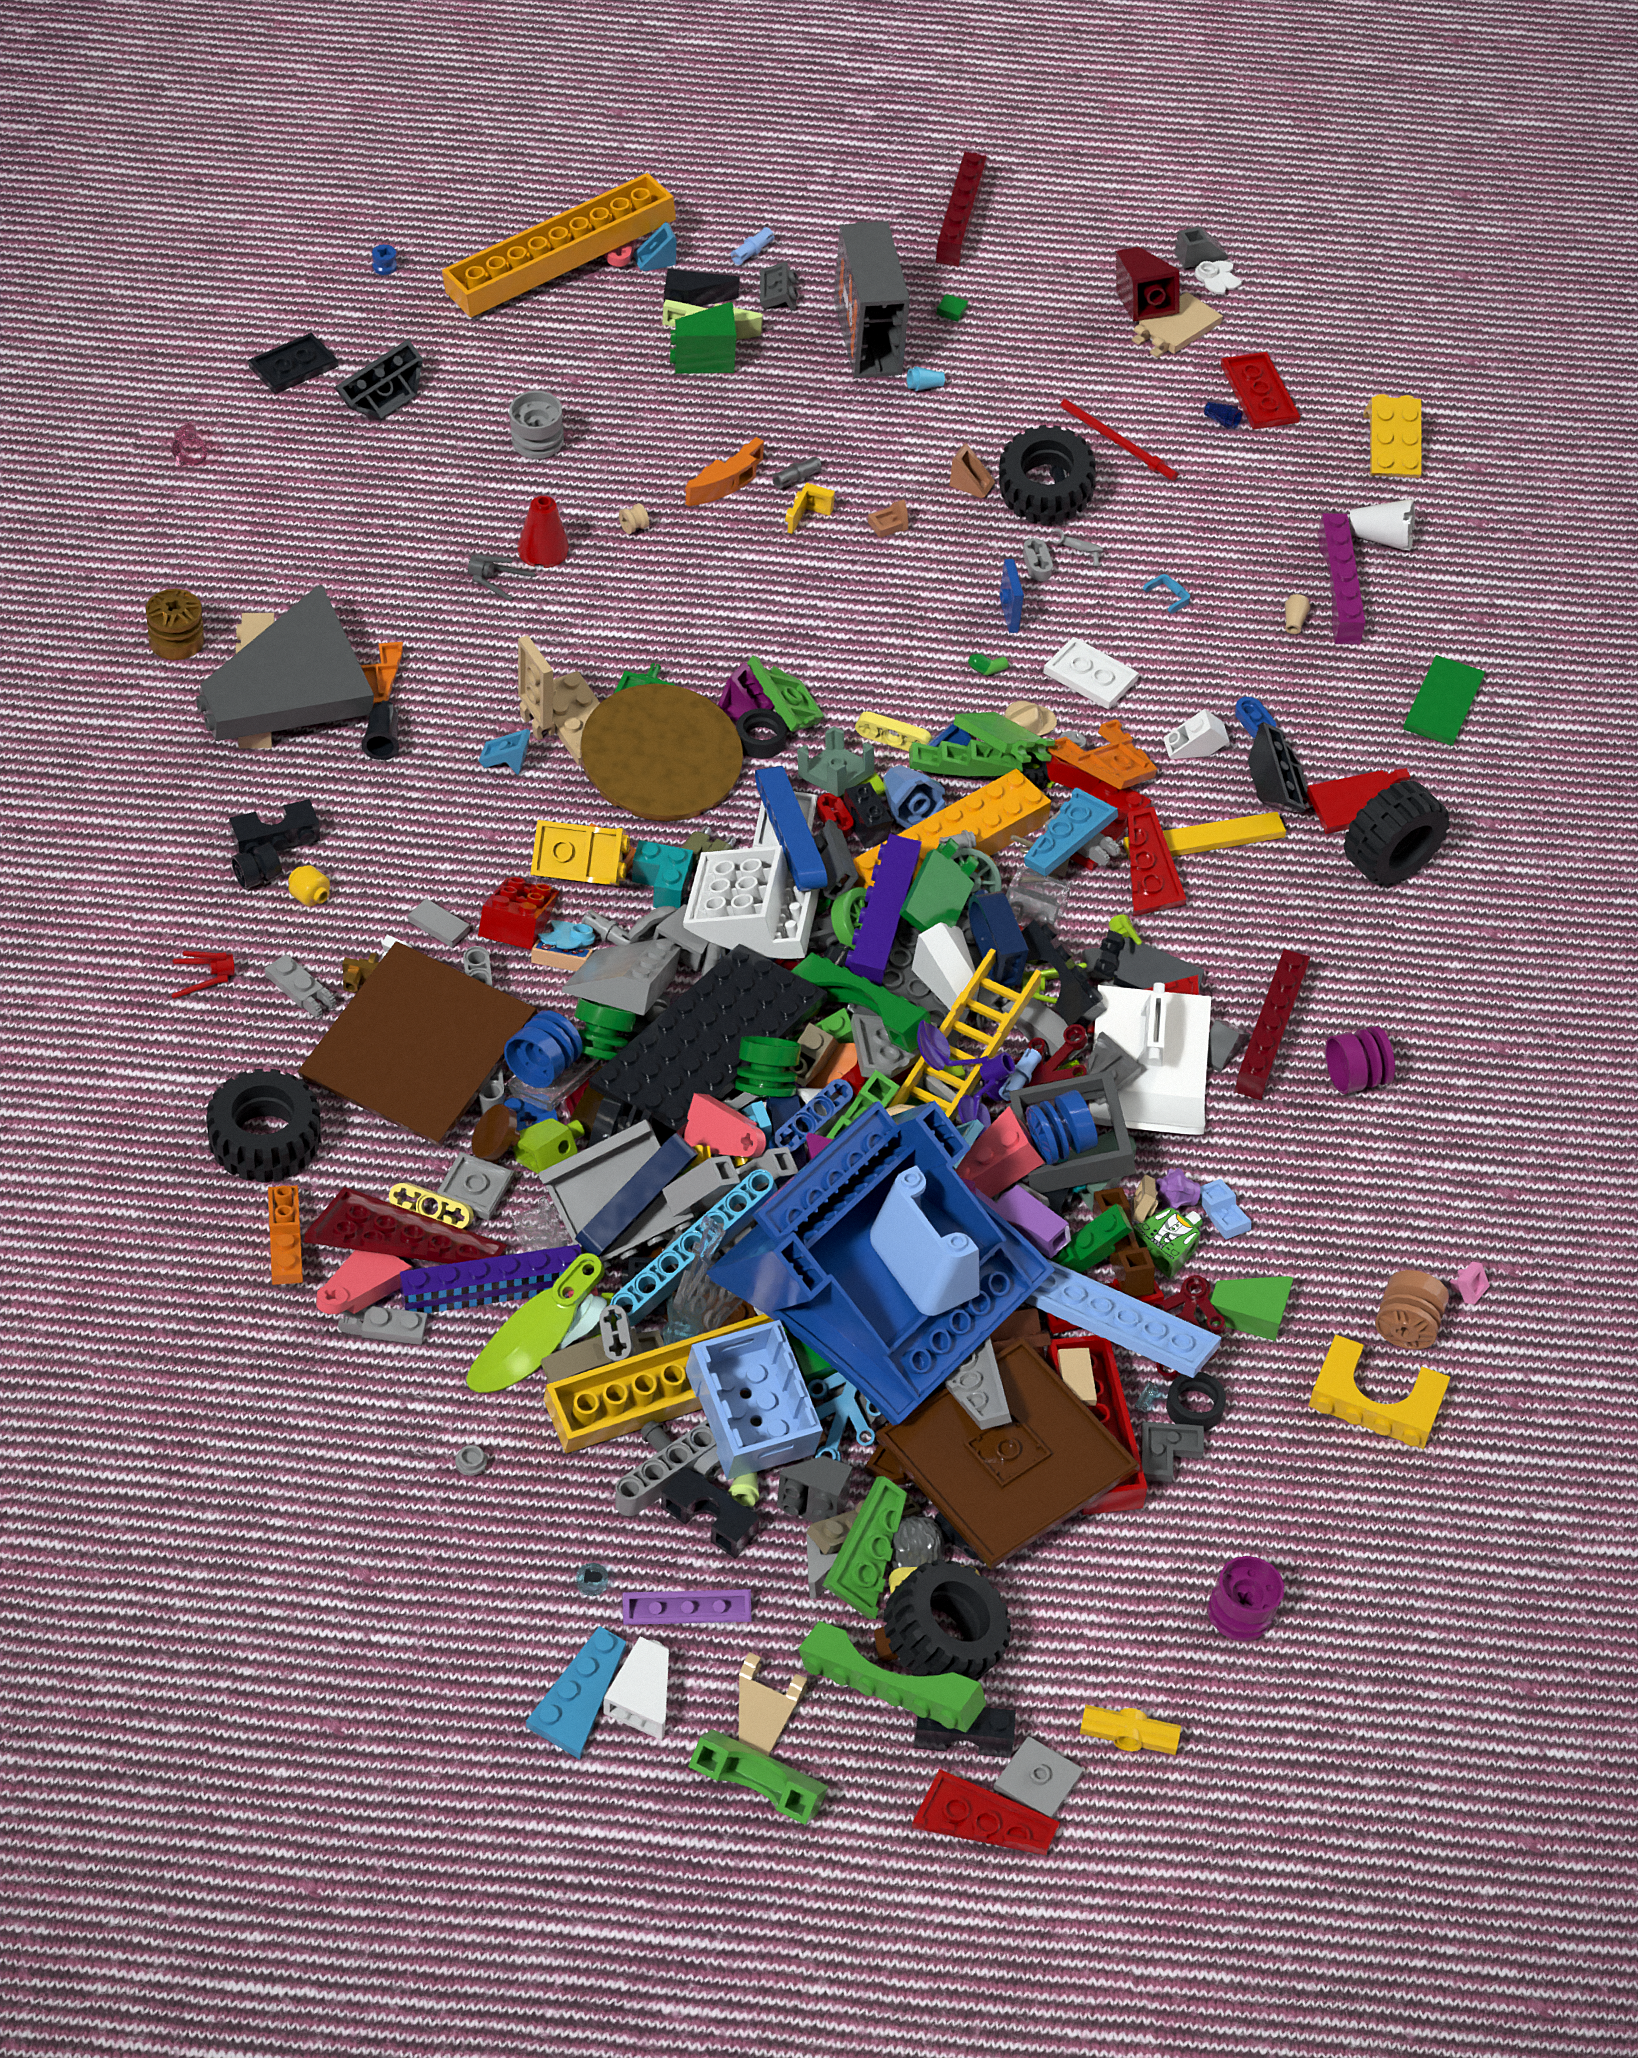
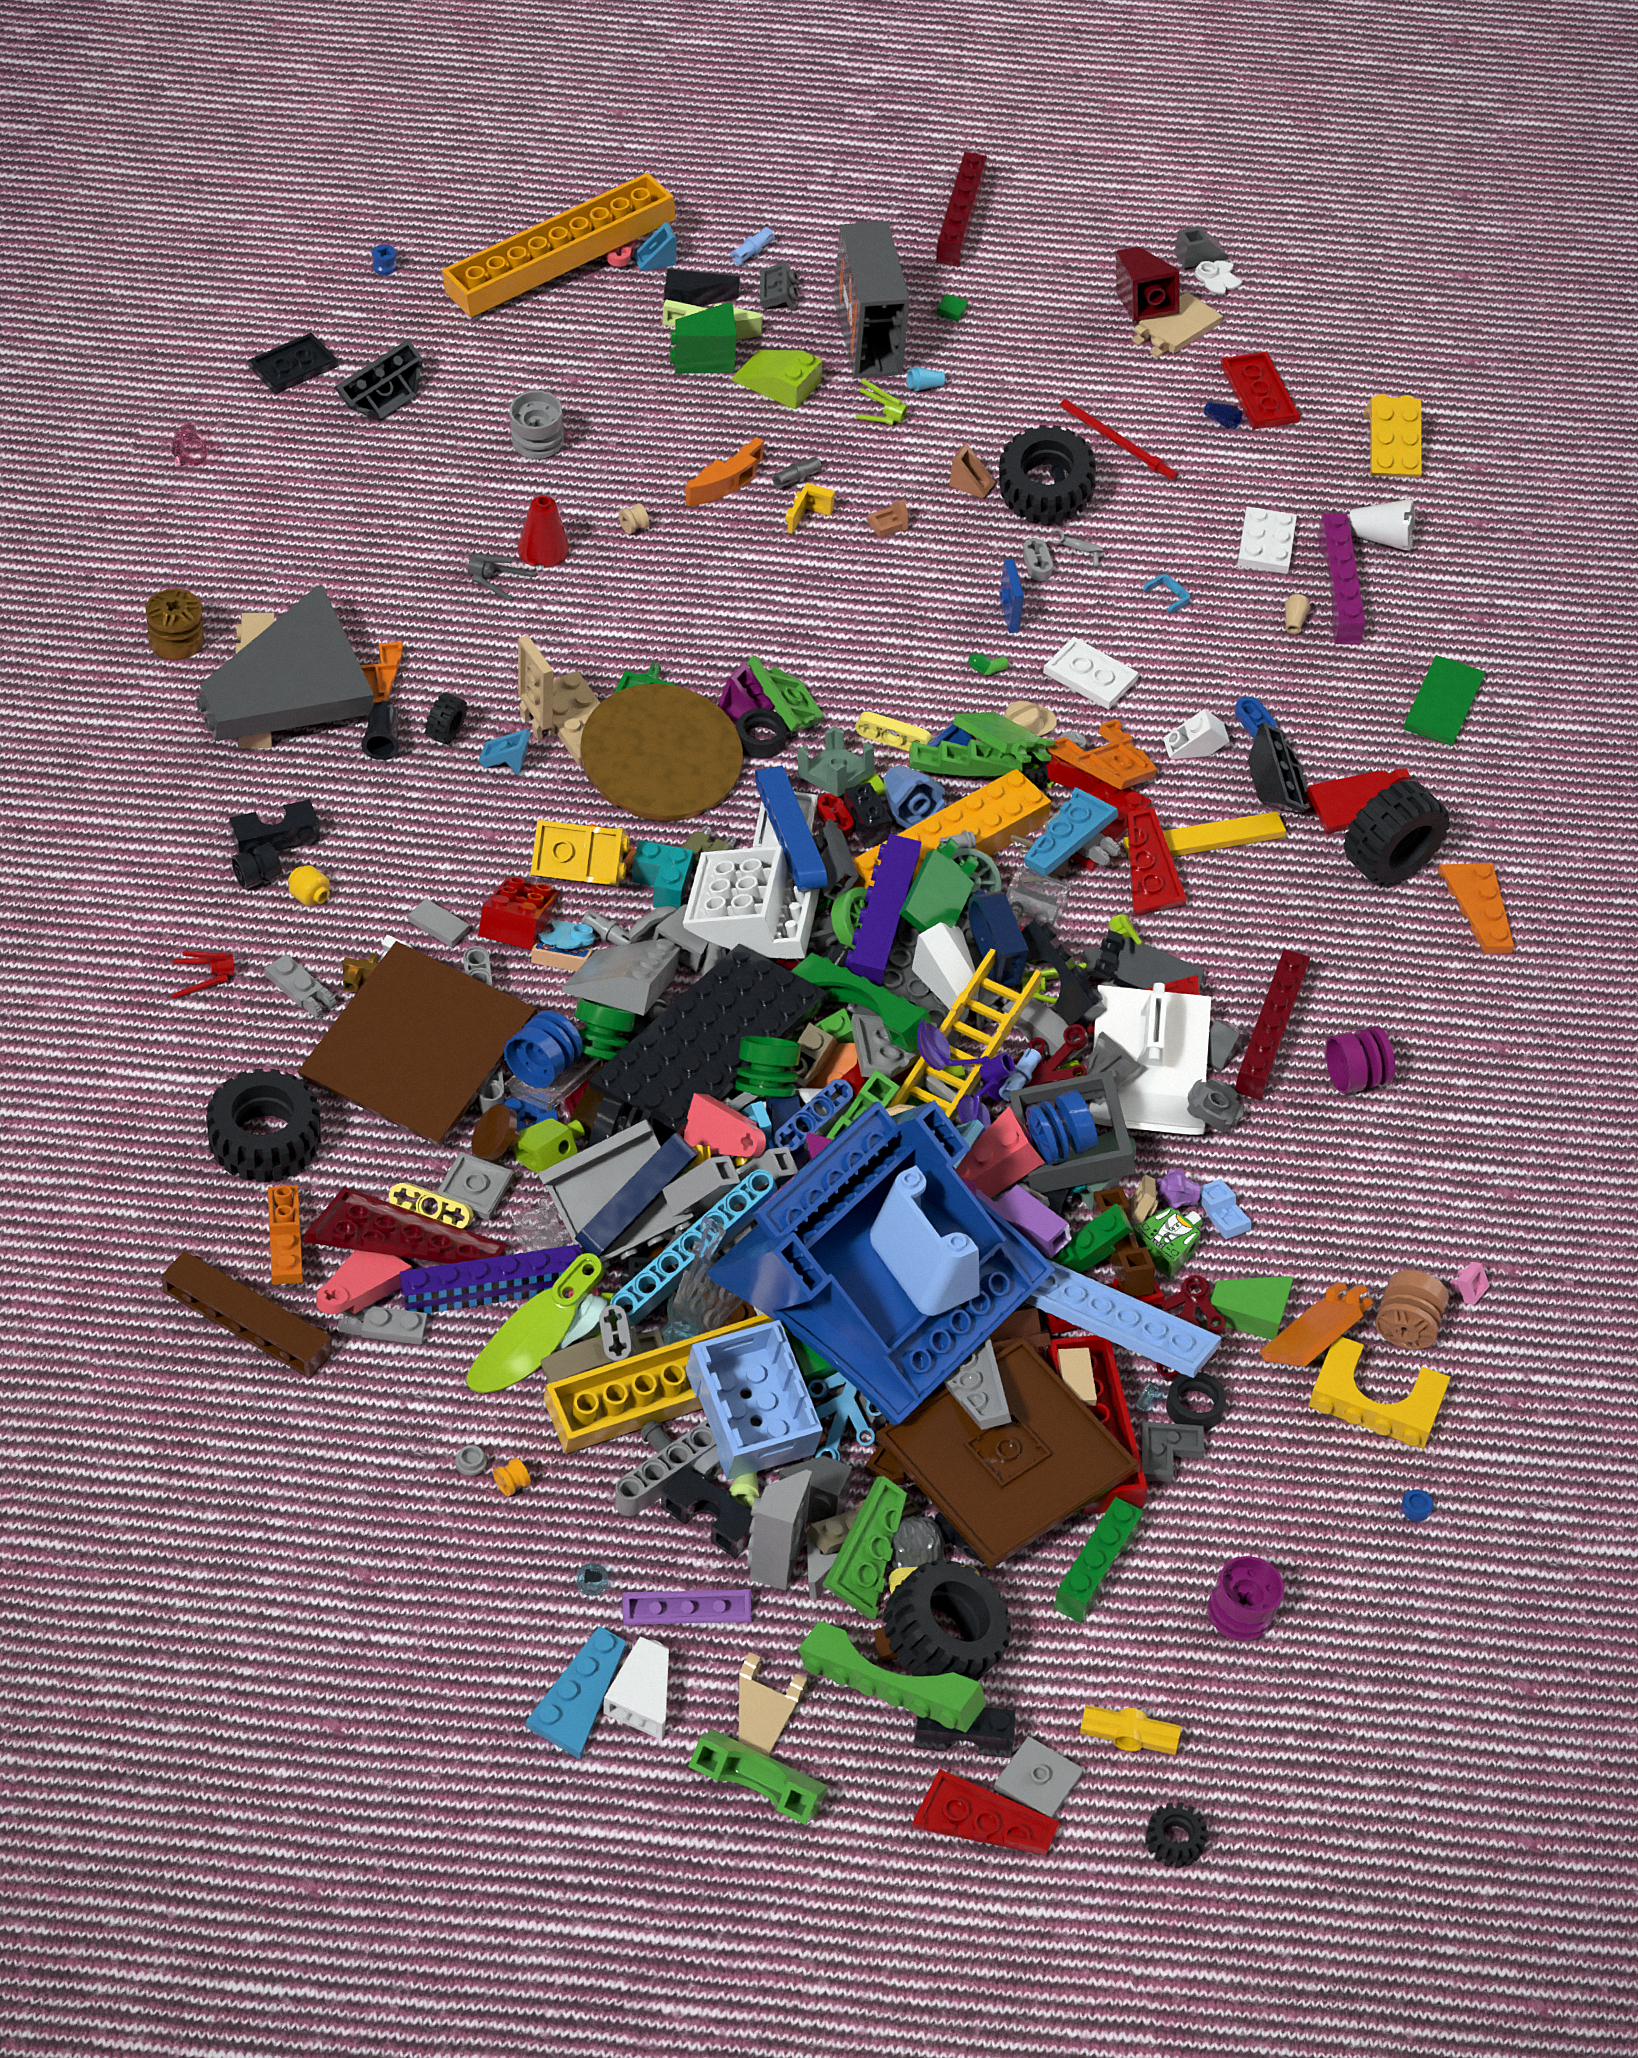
none -> reddish brown brick [161,1251,332,1379]
none -> black tyre [425,692,468,745]
none -> light orange wheel [493,1457,531,1497]
none -> lime slope [732,350,823,410]
none -> light grey slope [746,1470,812,1590]
none -> lime plant [856,379,908,426]
none -> green arch [1053,1497,1143,1623]
none -> black tyre [1145,1802,1208,1868]
none -> dark grey plate [1187,1078,1245,1132]
none -> white plate [1237,506,1297,574]
none -> orange tile [1260,1282,1373,1367]
none -> blue tile [1401,1489,1434,1522]
none -> orange wing [1437,863,1514,954]

